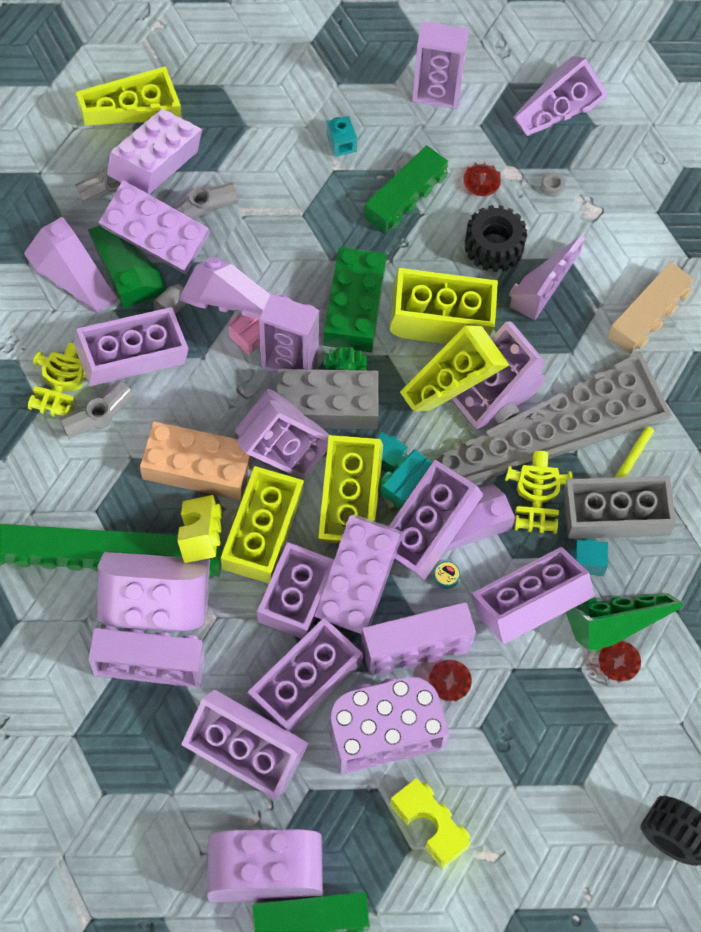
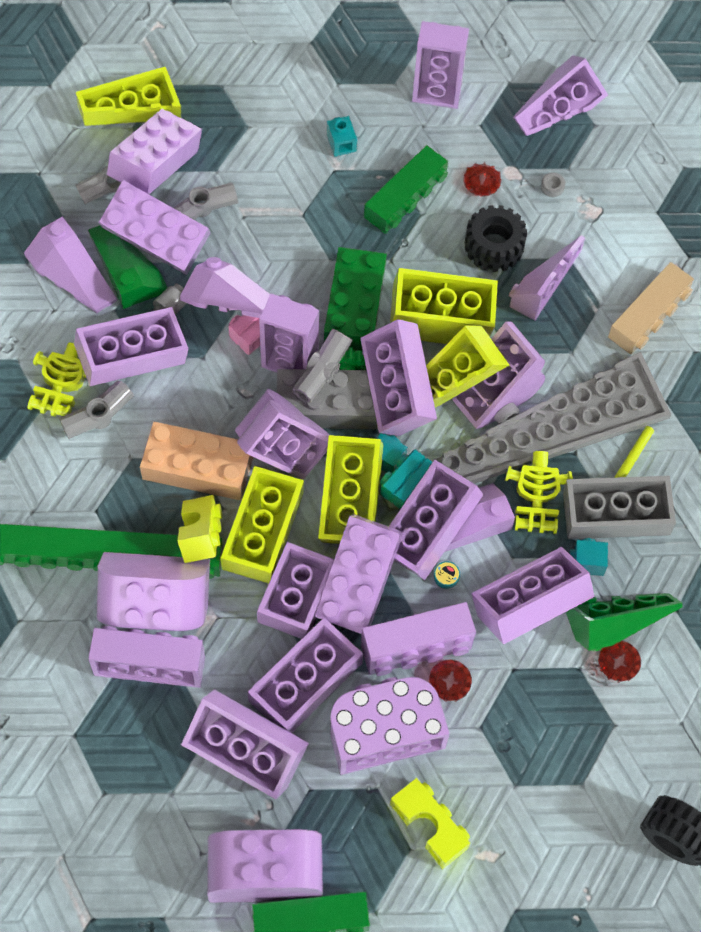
none -> light grey piece [292,328,352,403]
none -> lavender brick [360,319,437,436]

